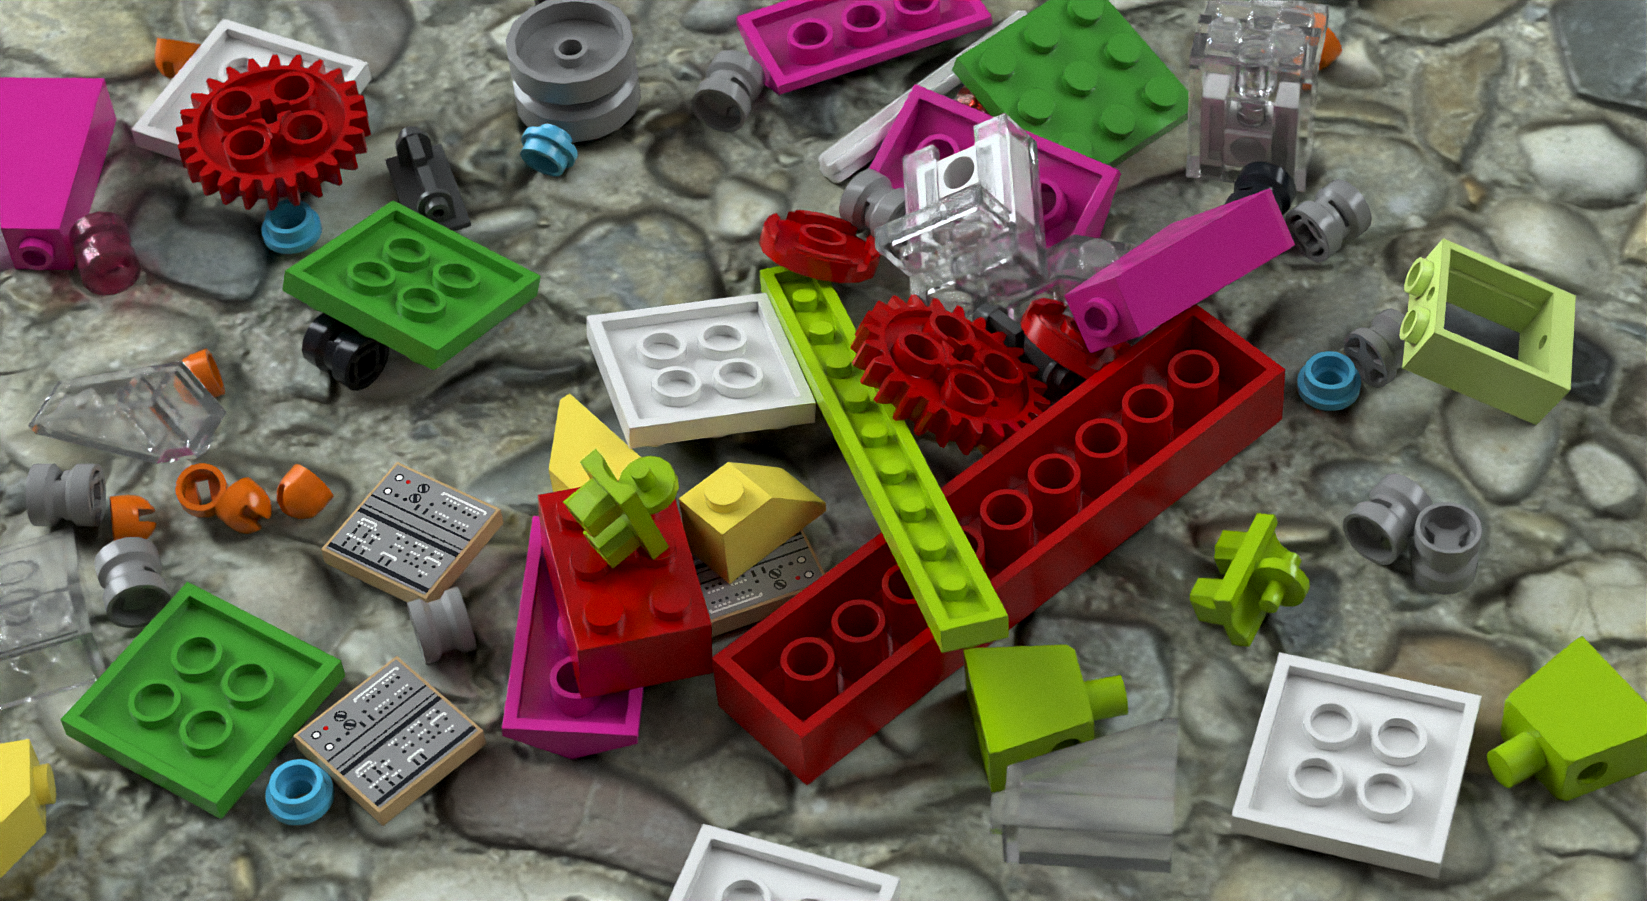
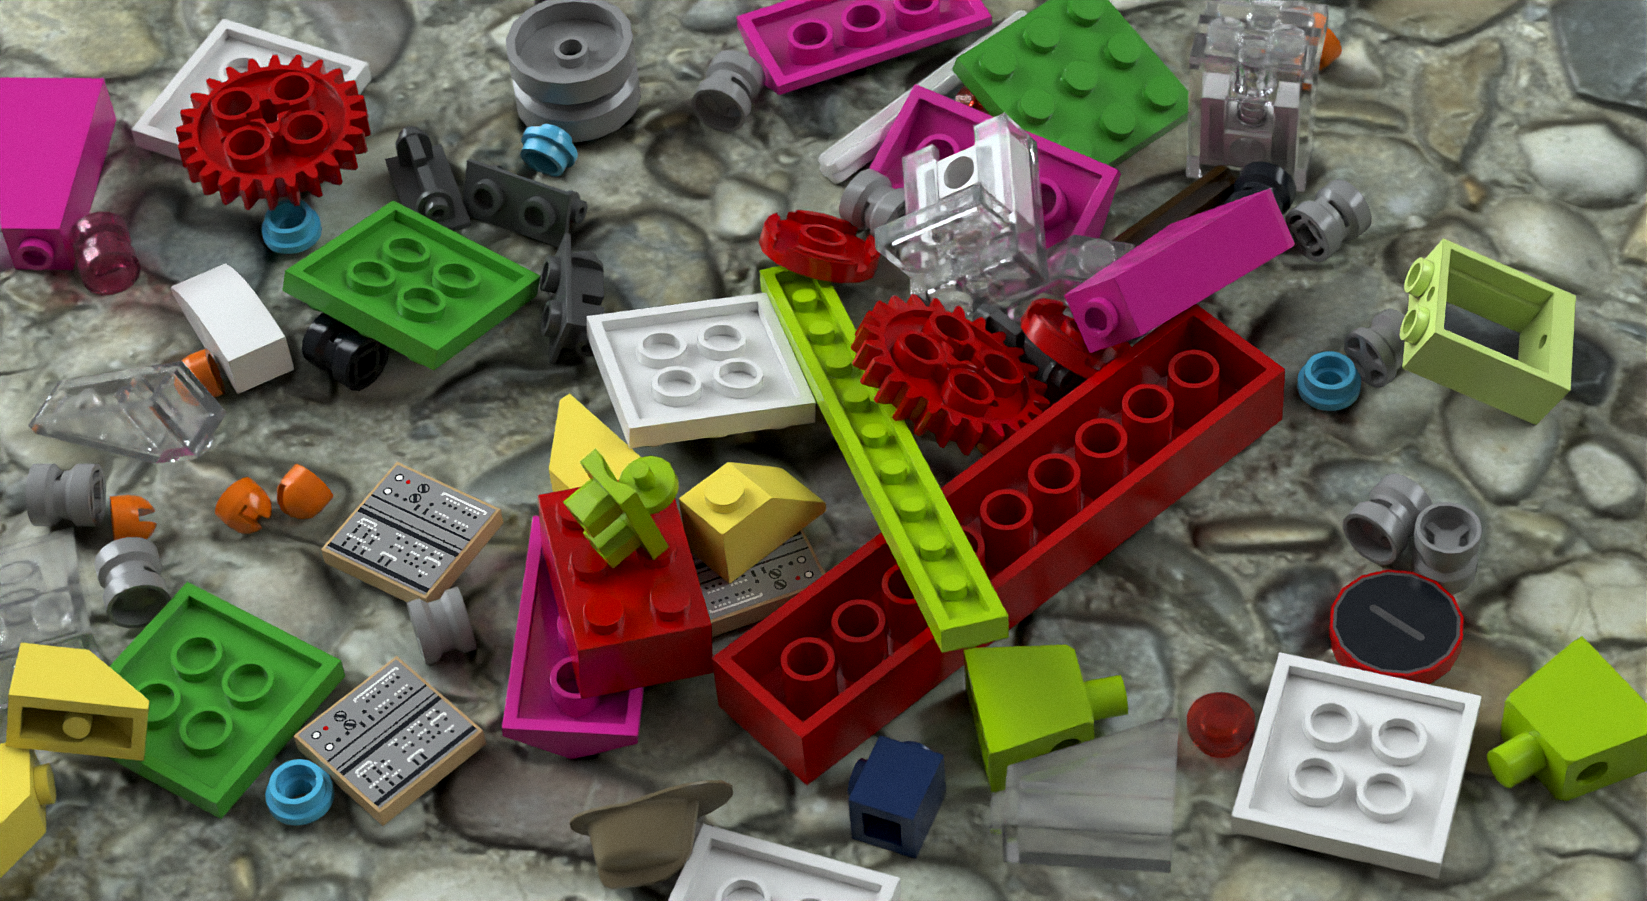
orange hinge [155,38,201,79] -> none
orange hinge [175,463,228,518] -> none
lime hips [1190,513,1310,647] -> none
none -> light yellow slope [6,642,150,761]
none -> white slope [171,263,294,394]
none -> dark grey hinge [463,159,587,247]
none -> dark grey hinge [540,233,605,364]
none -> dark tan piece [569,780,733,890]
none -> dark blue brick [848,735,946,859]
none -> dark brown axle [1092,165,1237,271]
none -> clear red plate [1186,692,1255,758]
none -> black tile [1329,569,1464,685]

